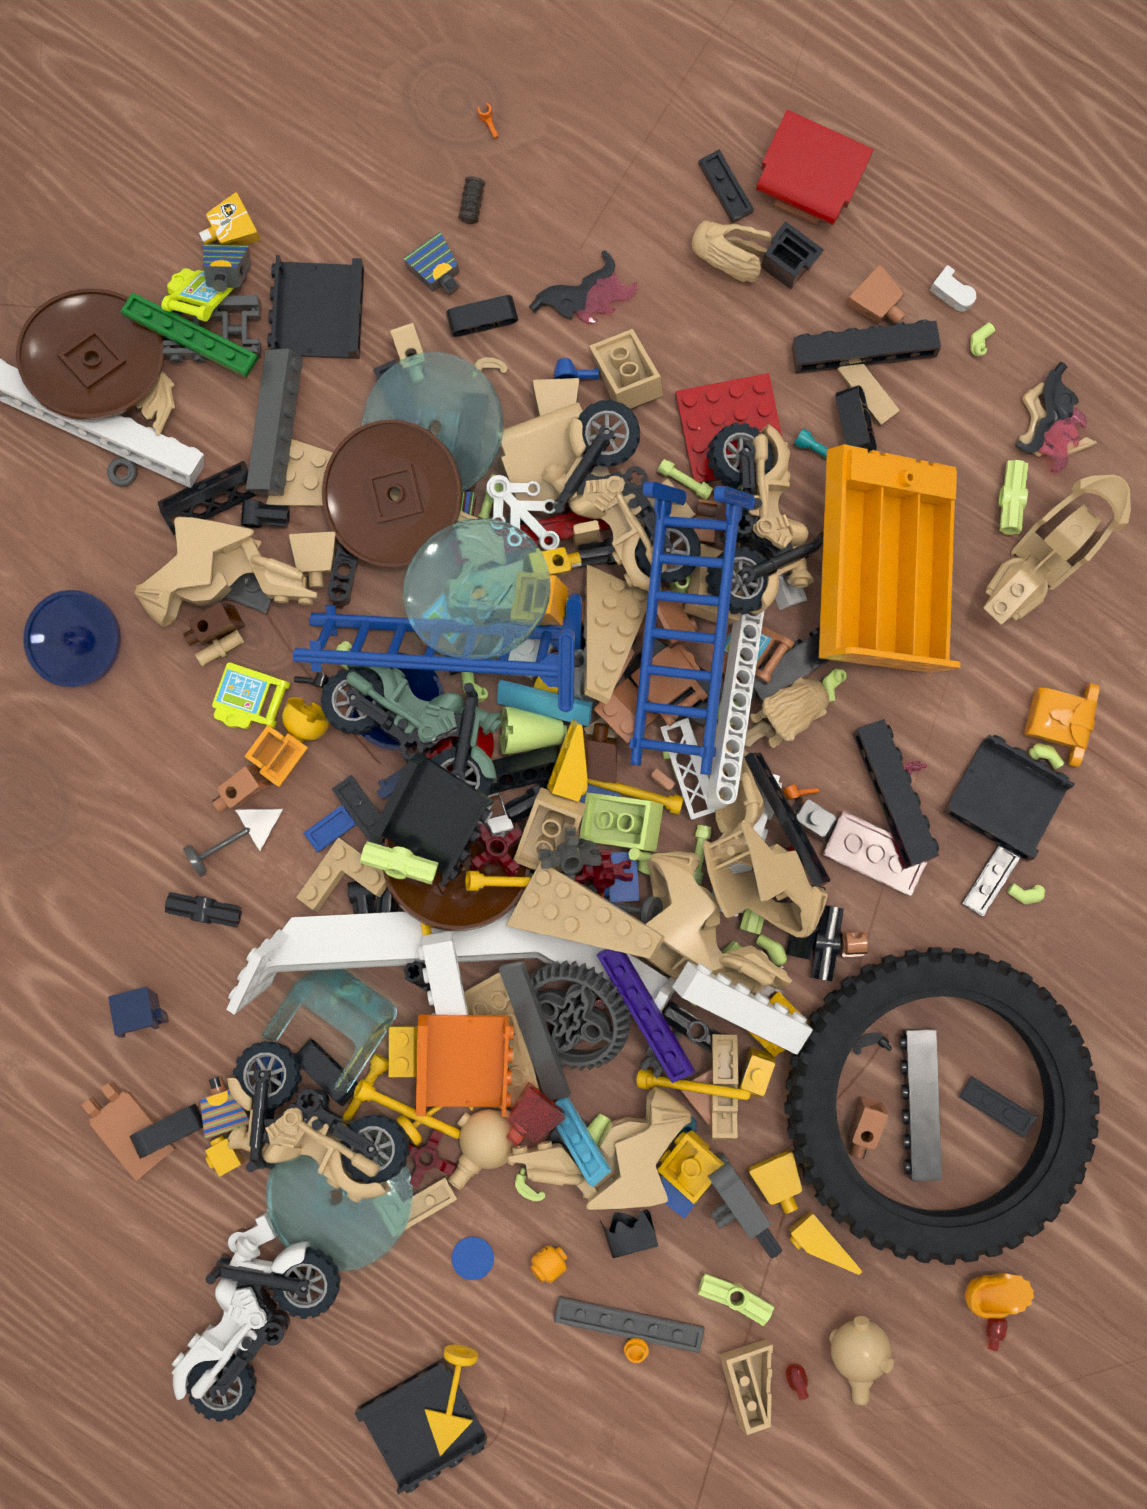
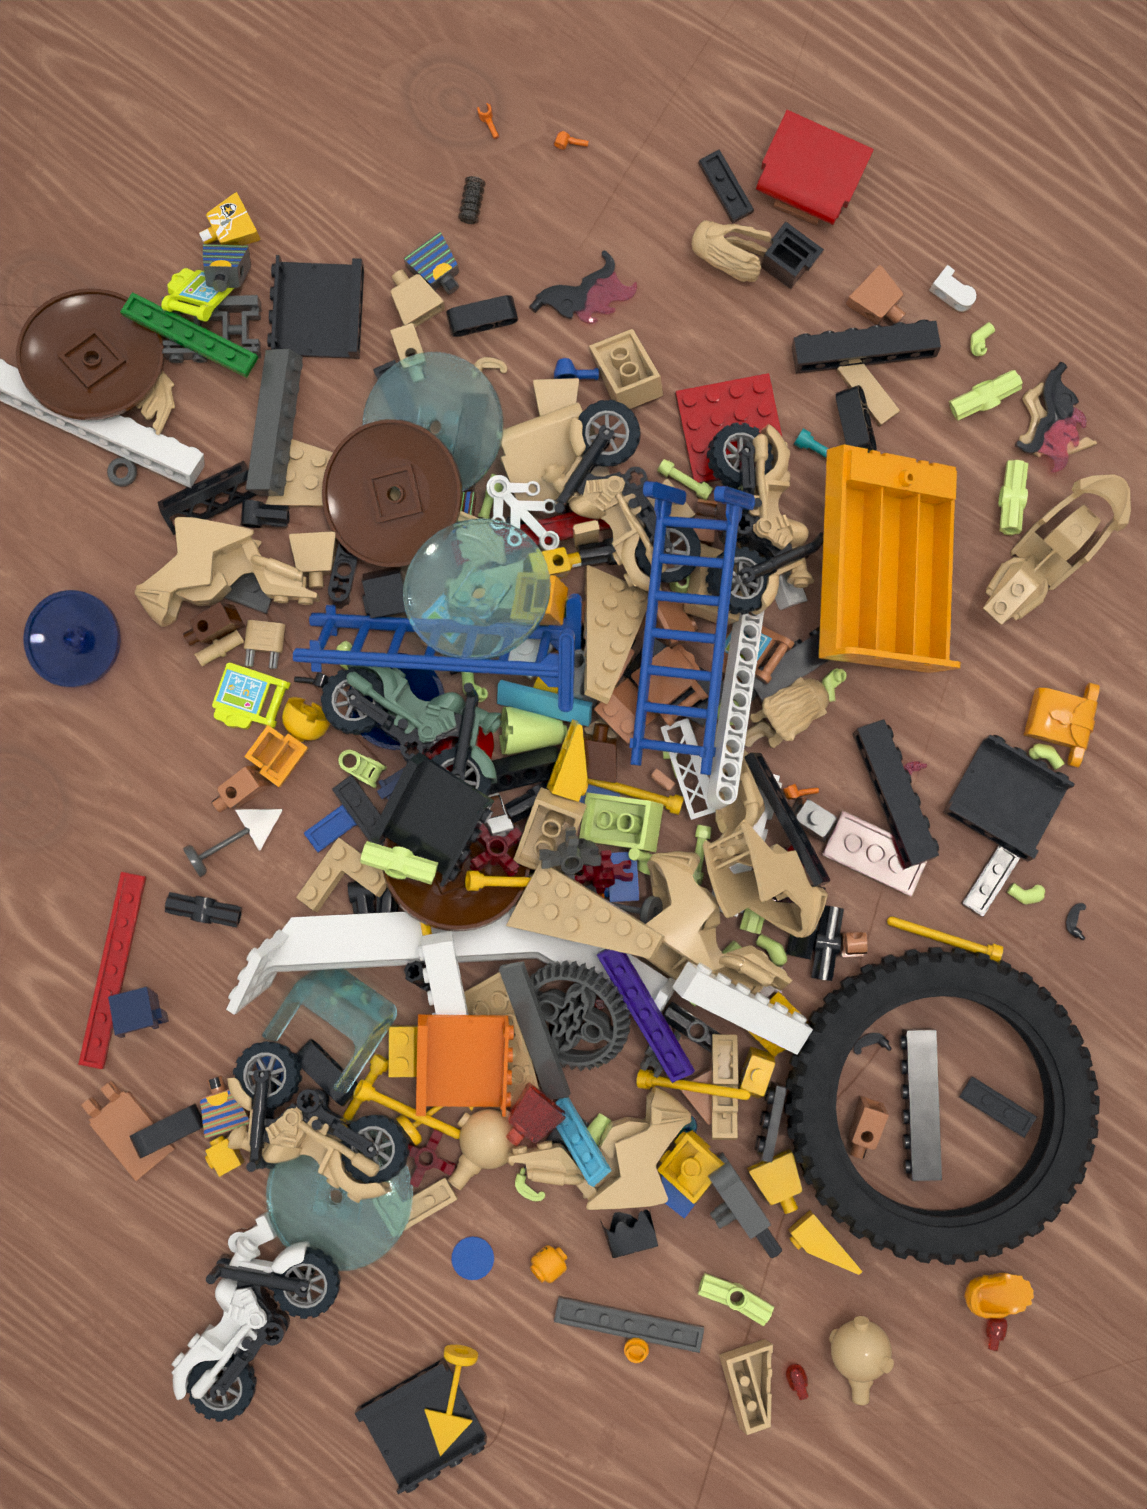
none -> red tile [78,872,146,1069]
none -> tan piece [244,620,285,669]
none -> yellowish green piece [338,750,387,788]
none -> black plate [362,567,415,618]
none -> tan torso [390,270,445,328]
none -> orange hand [554,131,589,150]
none -> black plate [754,1081,787,1163]
none -> yellow piece [887,916,1003,963]
none -> yellowish green piece [949,370,1023,420]
none -> black piece [1066,903,1086,940]

